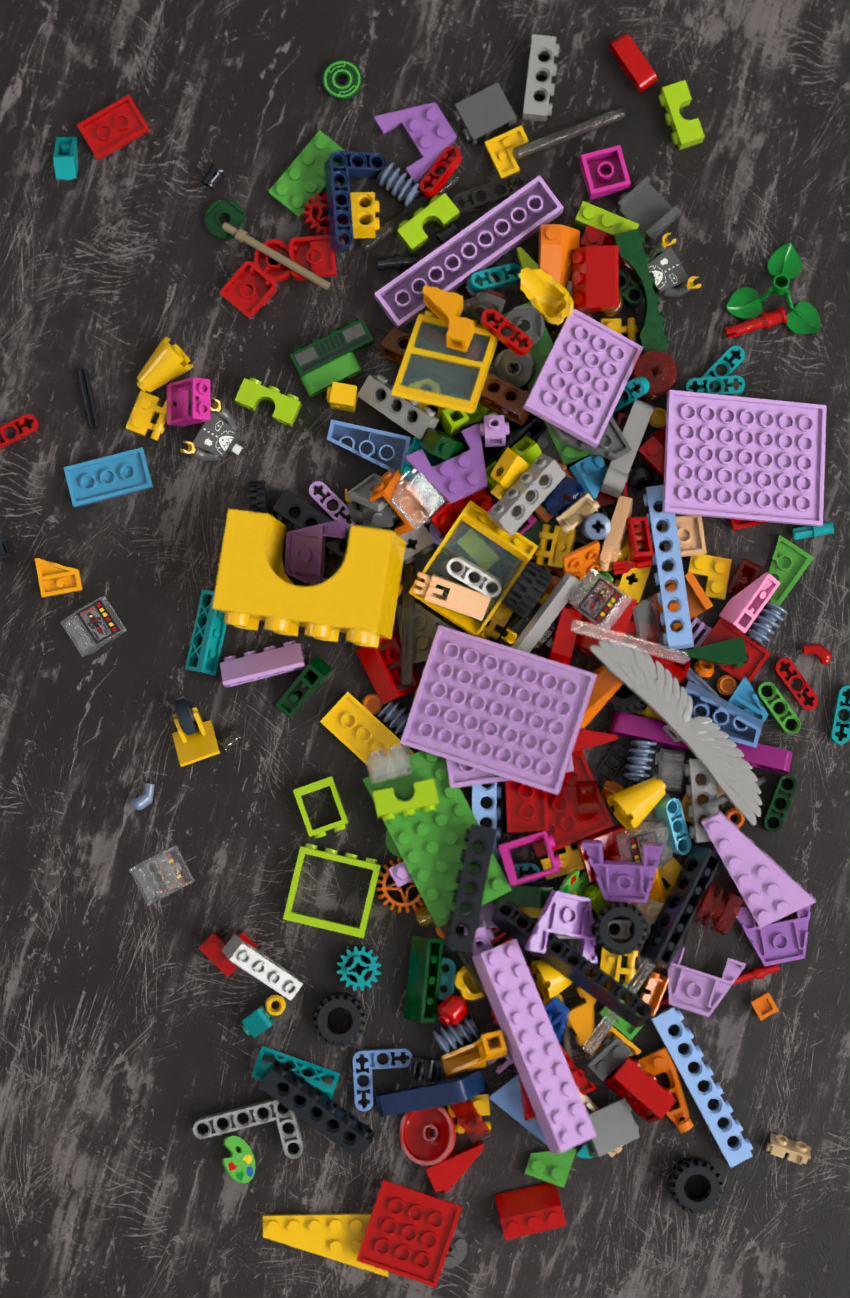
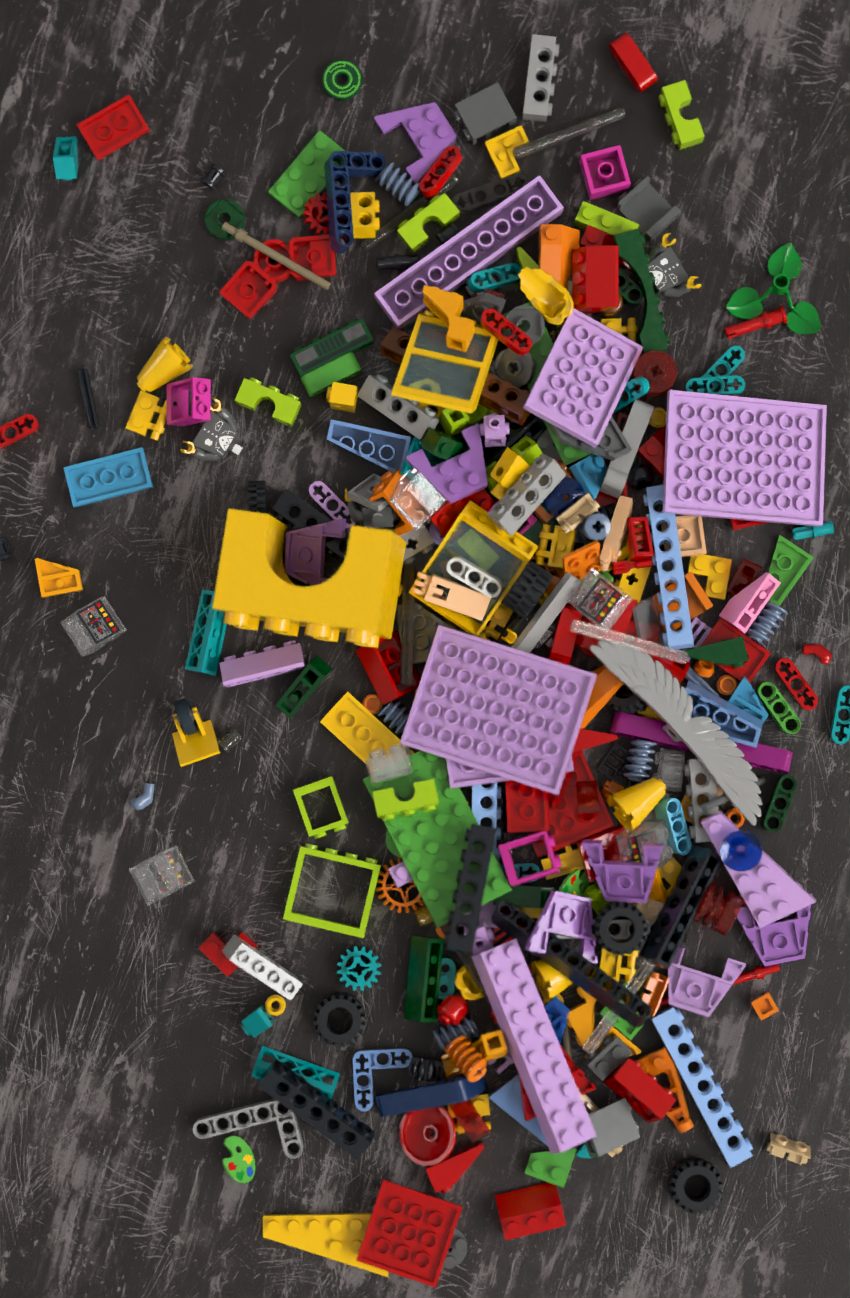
none -> orange piece [444,1035,487,1082]
none -> clear blue dish [720,831,762,871]

